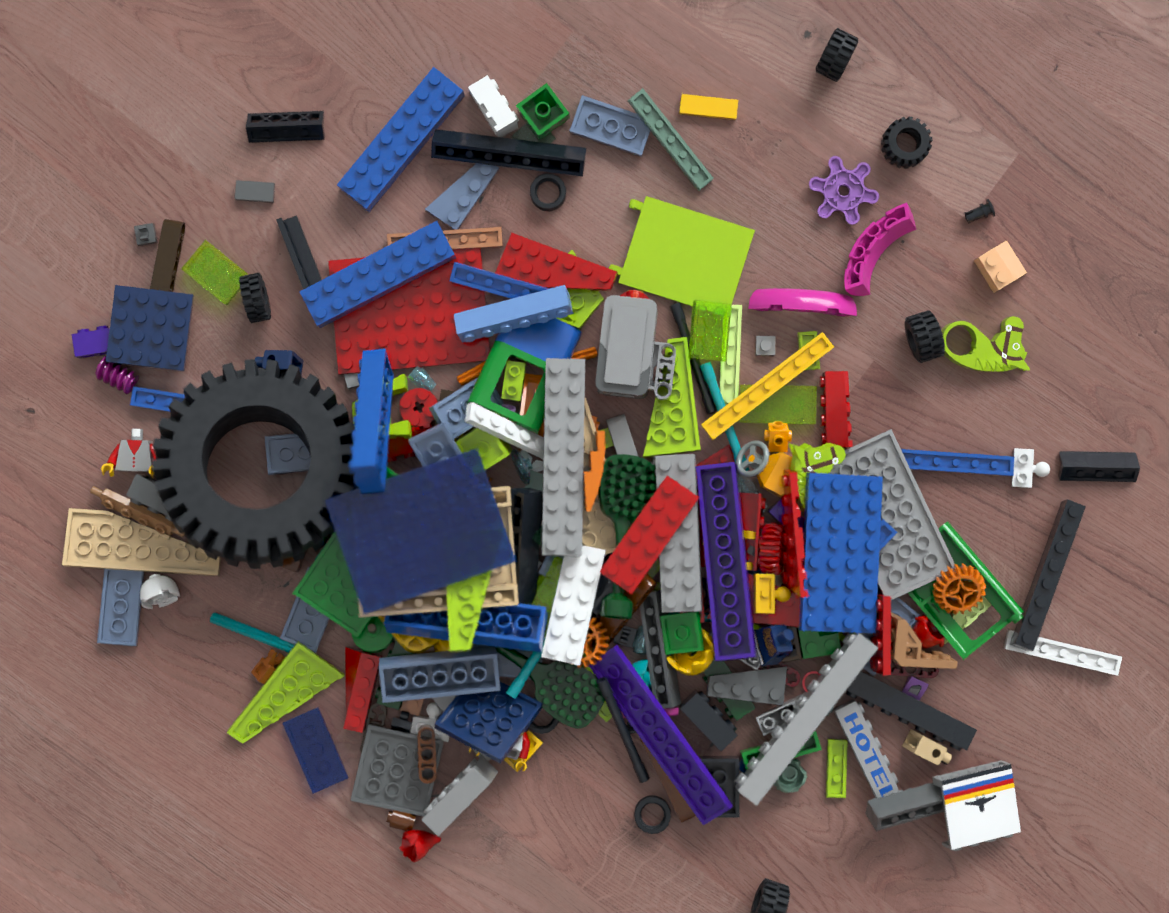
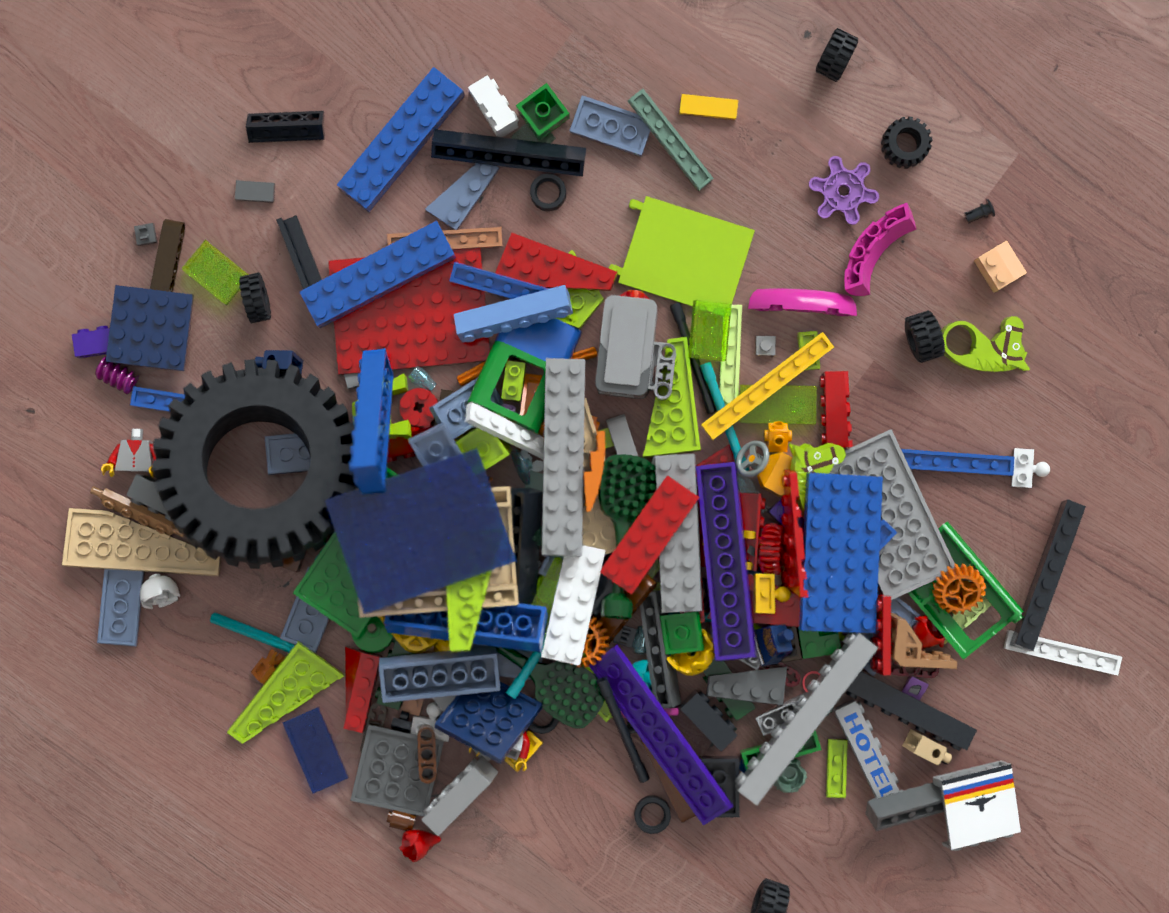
black panel [1058,451,1140,482] -> none

